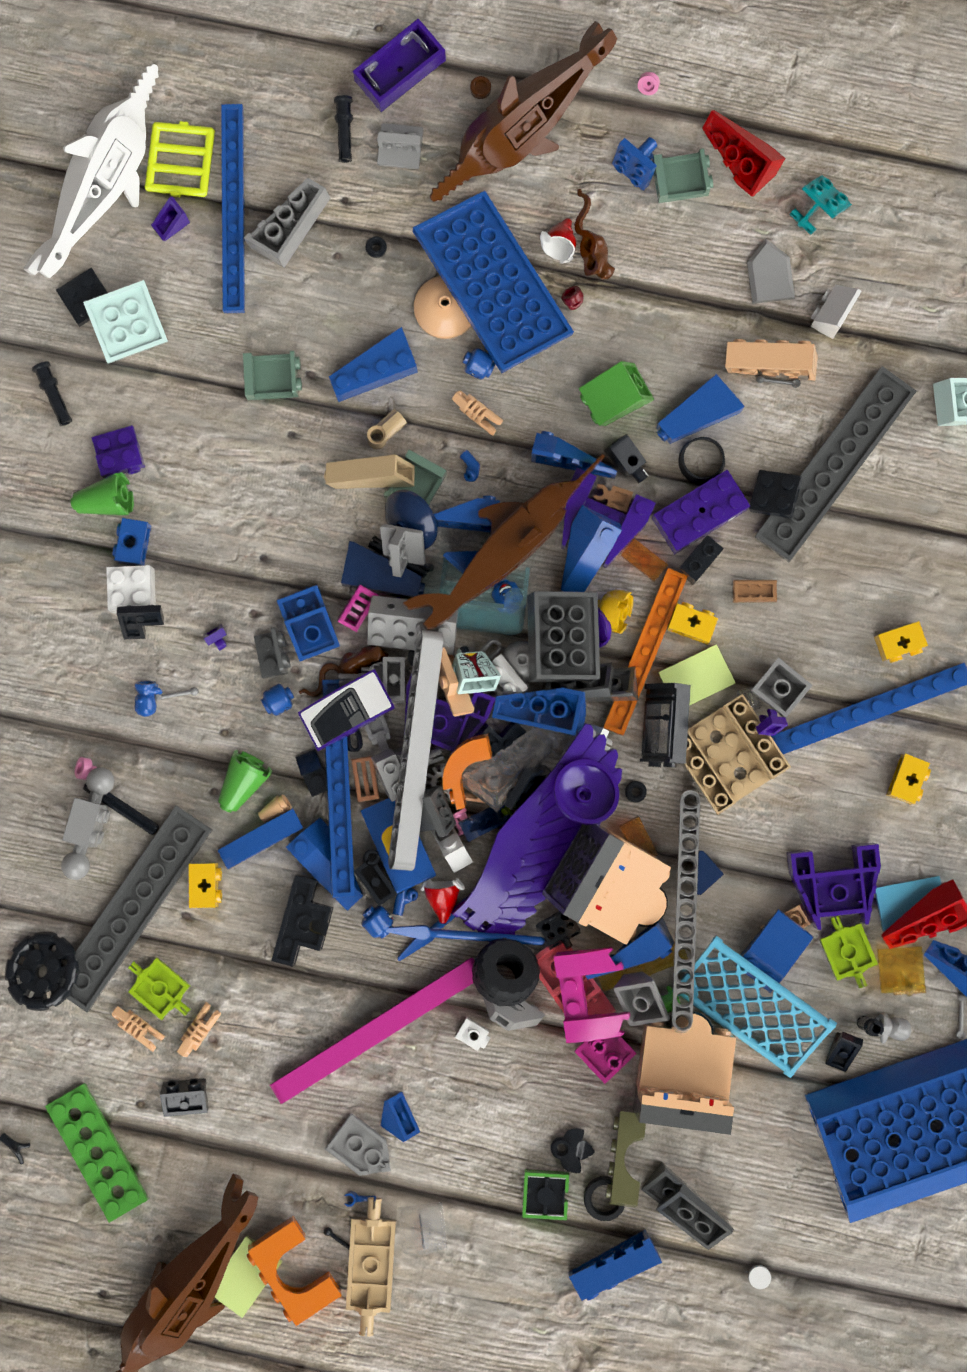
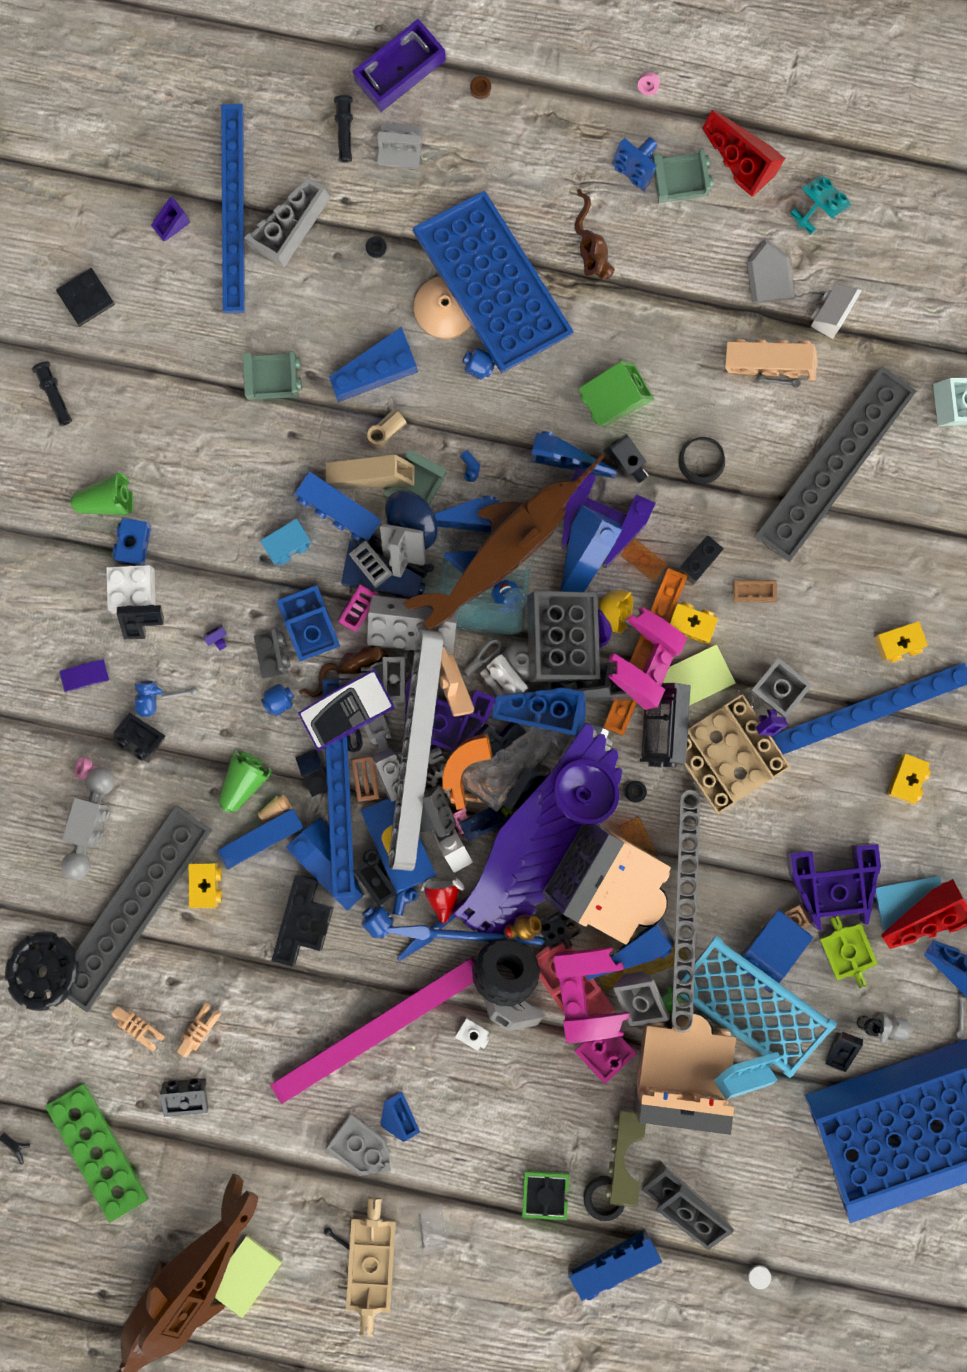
white animal [24,64,159,278] -> none
light aqua plate [83,280,168,364] -> none
black axle [83,783,159,835] -> none
dark purple plate [91,425,145,478] -> none
lime plate [128,957,191,1020] -> none
neon yellow bar [145,121,215,198] -> none
orange arch [247,1216,342,1326] -> none
blue hand [344,1191,376,1207] -> none
reddish brown animal [429,21,617,202] -> none
light nougat hinge [452,390,503,435] -> none
light aqua torso [452,646,501,694] -> none
white hat [540,218,576,264] -> none
black plate [550,1128,595,1173] -> none
dark red tile [561,286,584,310] -> none
medium nougat plate [593,484,633,514] -> none
dark purple piece [652,470,750,555] -> none
blue slope [656,374,745,444] -> none
dark blue slope [697,851,724,895] -> none
black plate [749,470,802,519] -> none
clear yellow plate [877,946,926,997] -> none
none -> dark purple slope [59,659,109,692]
none -> black bracket [113,712,165,763]
none -> dark azure brick [260,518,312,566]
none -> blue wedge [291,471,382,543]
none -> light grey slope [349,541,393,588]
none -> pearl gold animal [504,914,541,941]
none -> dark pink wedge [609,607,687,710]
none -> medium azure fence [714,1052,781,1100]

